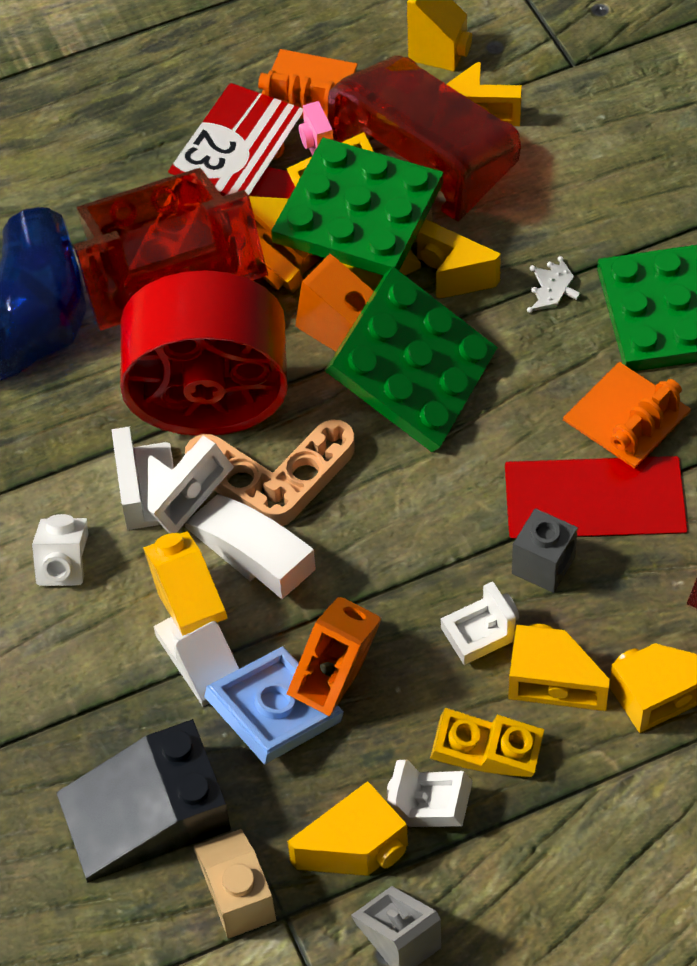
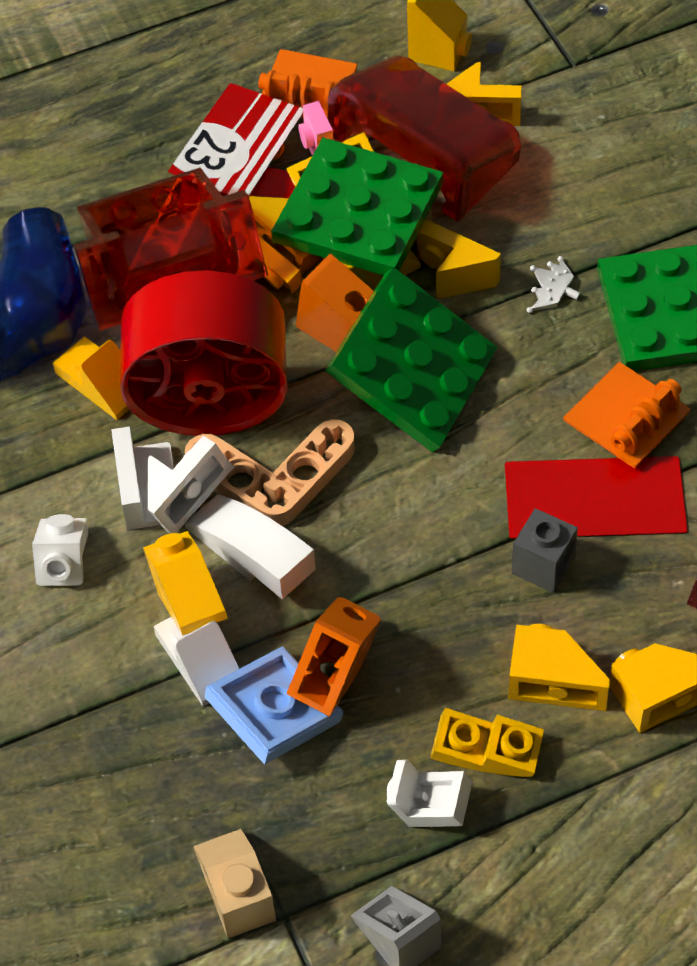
slope [56,719,231,883] -> none
yellow slope [287,781,408,876] -> none
white bracket [441,581,519,665] -> none
none -> slope [53,336,130,420]

